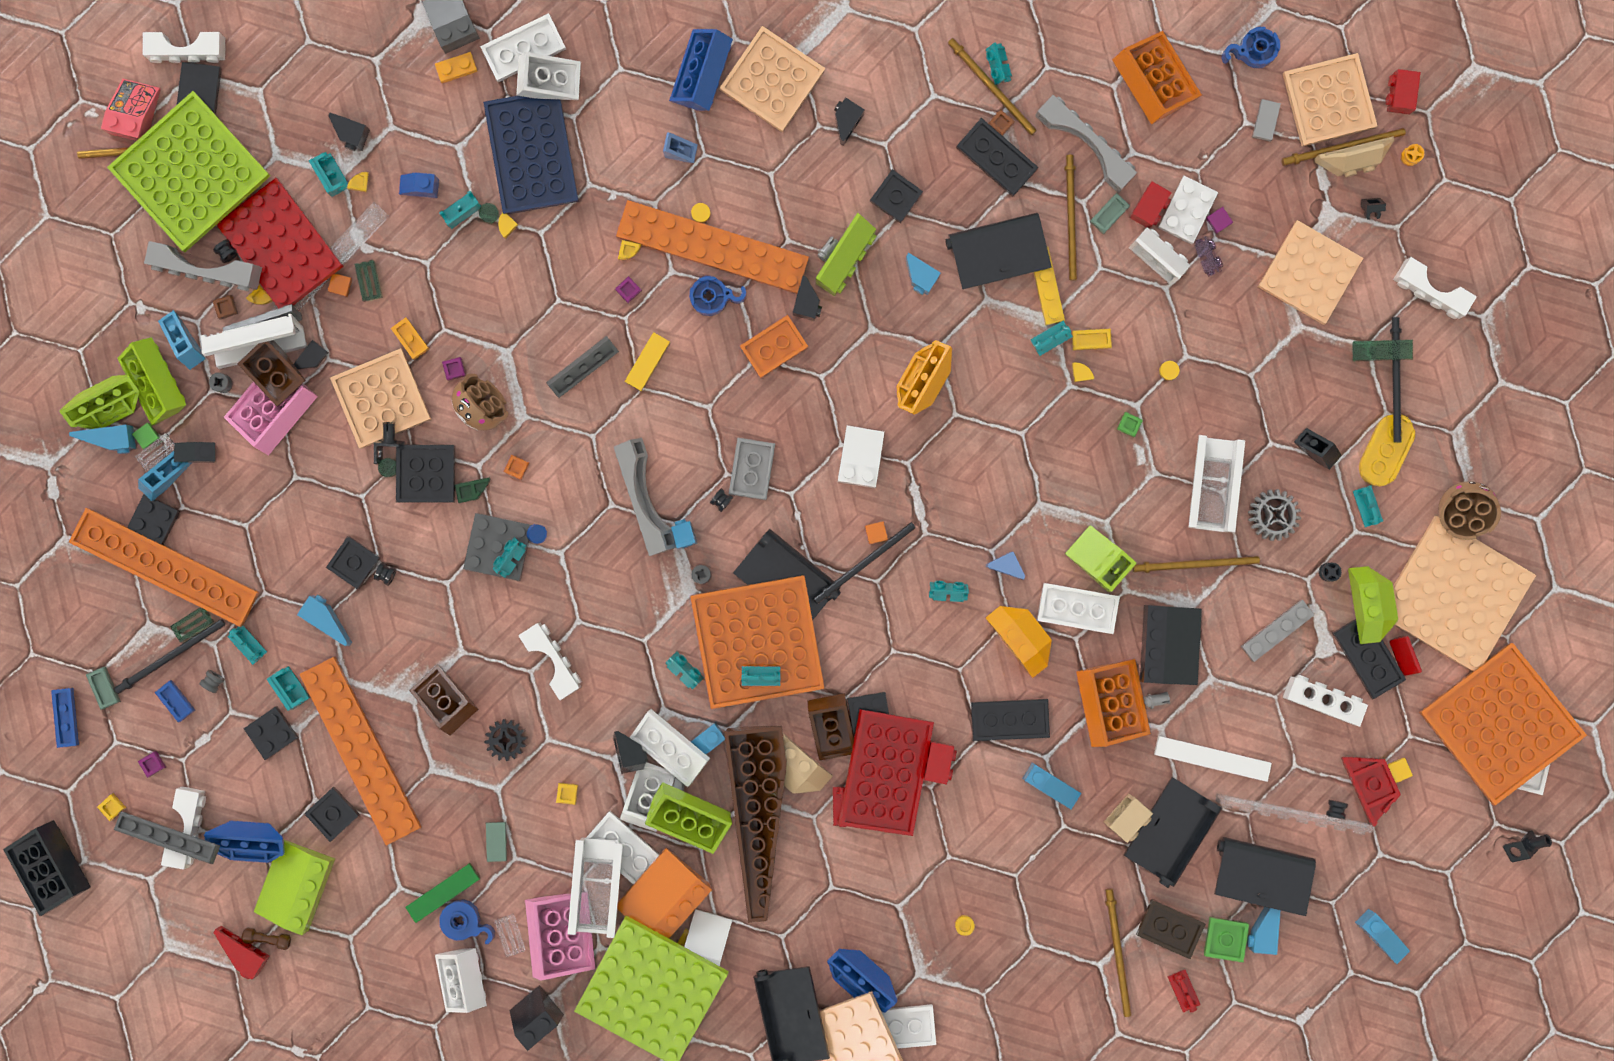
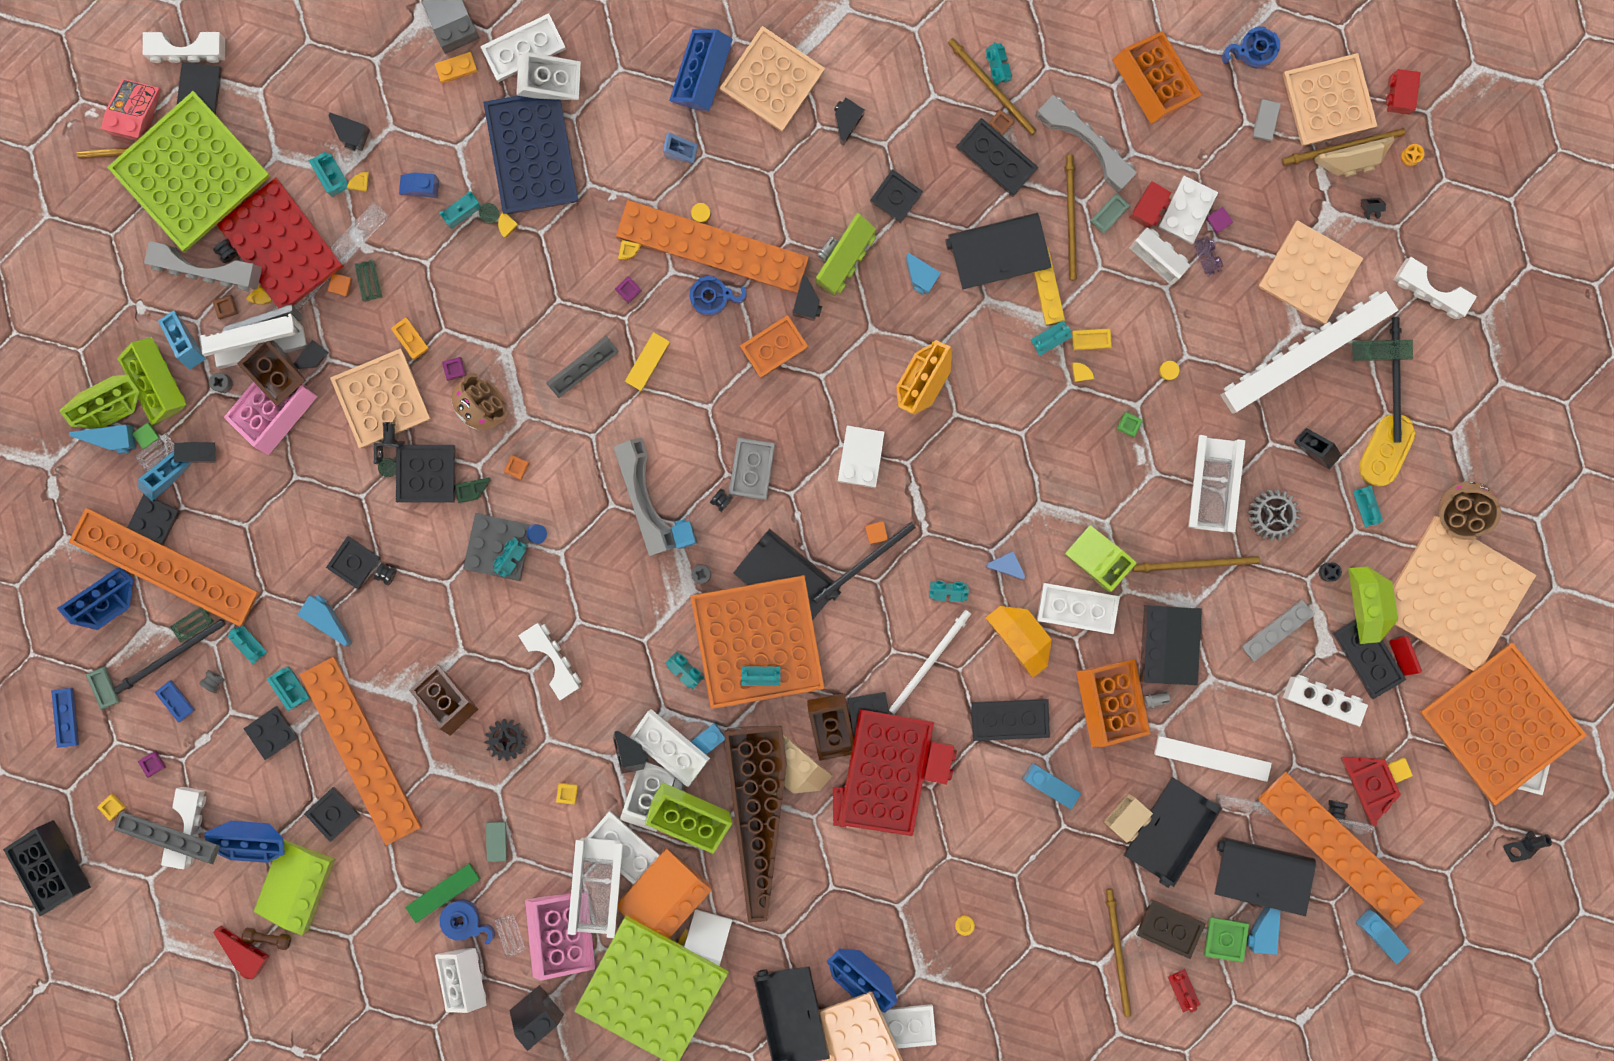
none -> blue wedge [57,567,134,630]
none -> white bar [889,610,971,715]
none -> white brick [1220,291,1398,414]
none -> orange plate [1258,771,1424,928]

